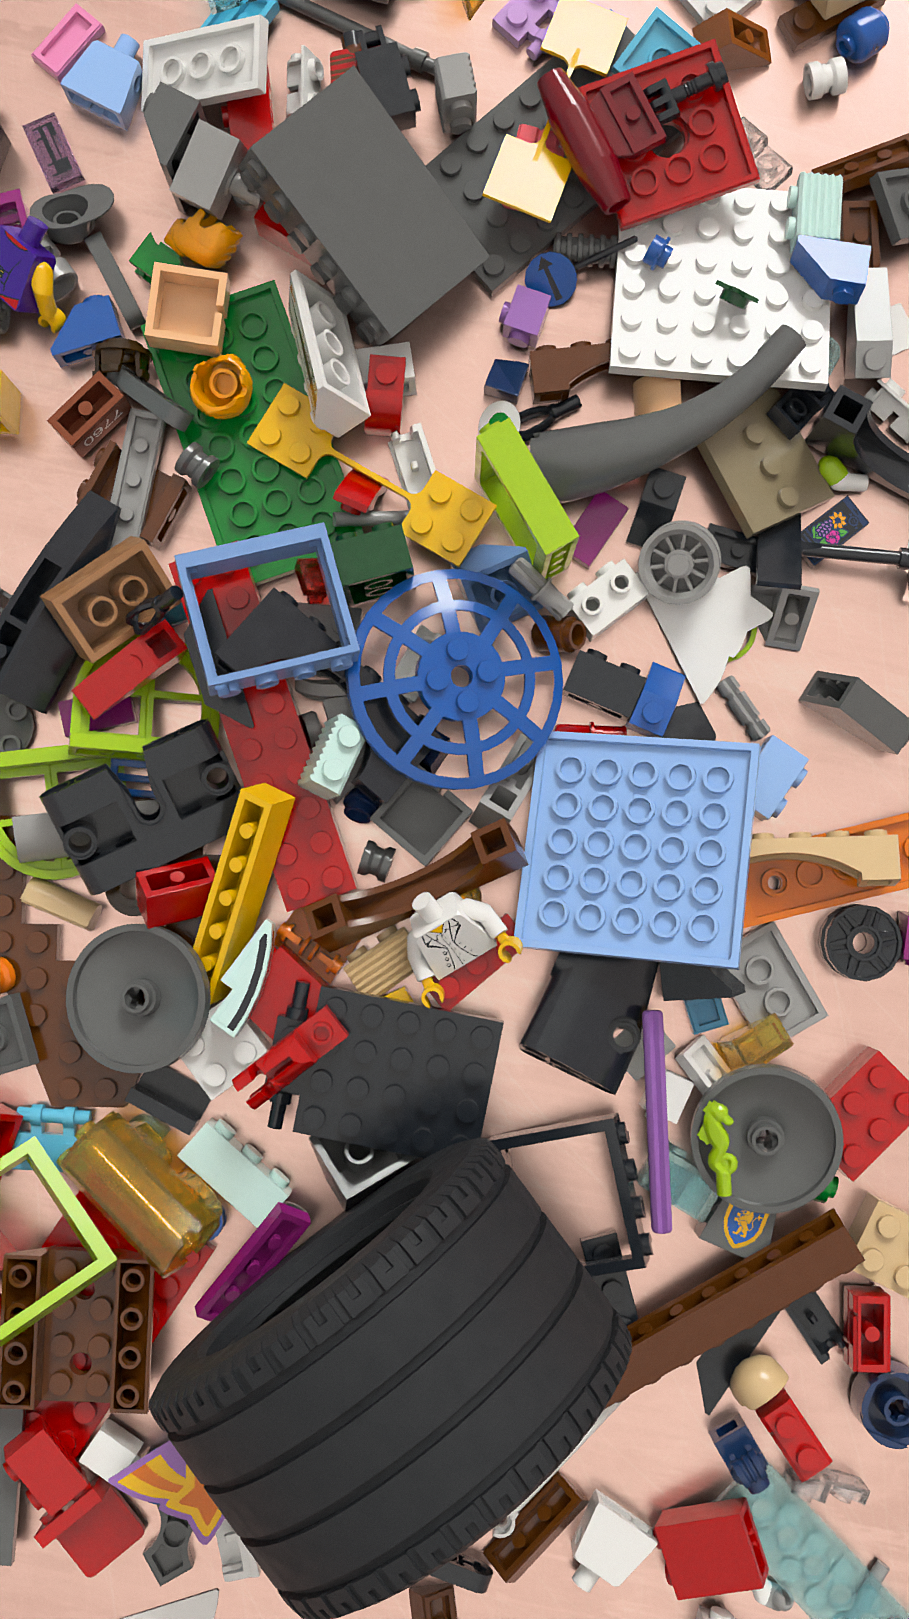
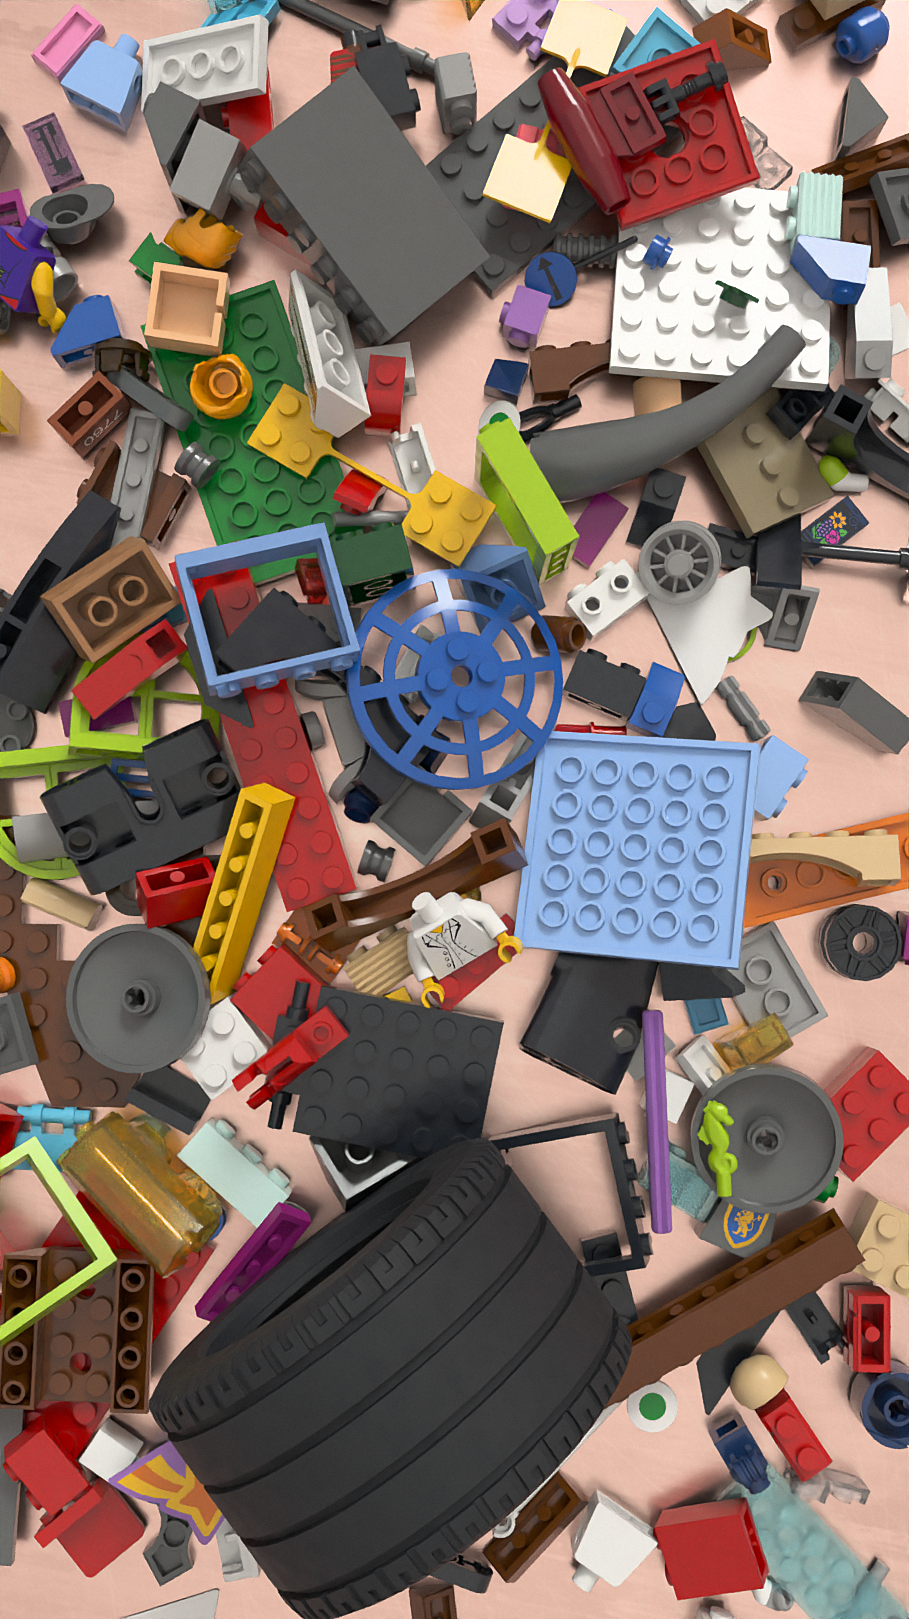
dark grey beam [84,231,146,331] -> none
black piece [126,585,183,635] -> none
light aqua slope [210,919,276,1038] -> none
white hinge [286,45,324,119] -> none
light aqua brick [297,714,365,800] -> none
light grey axle [509,557,574,621] -> none
white wheel [803,56,848,101] -> none
none -> white sticker [627,1381,678,1433]
none -> dark grey slope [834,77,889,161]

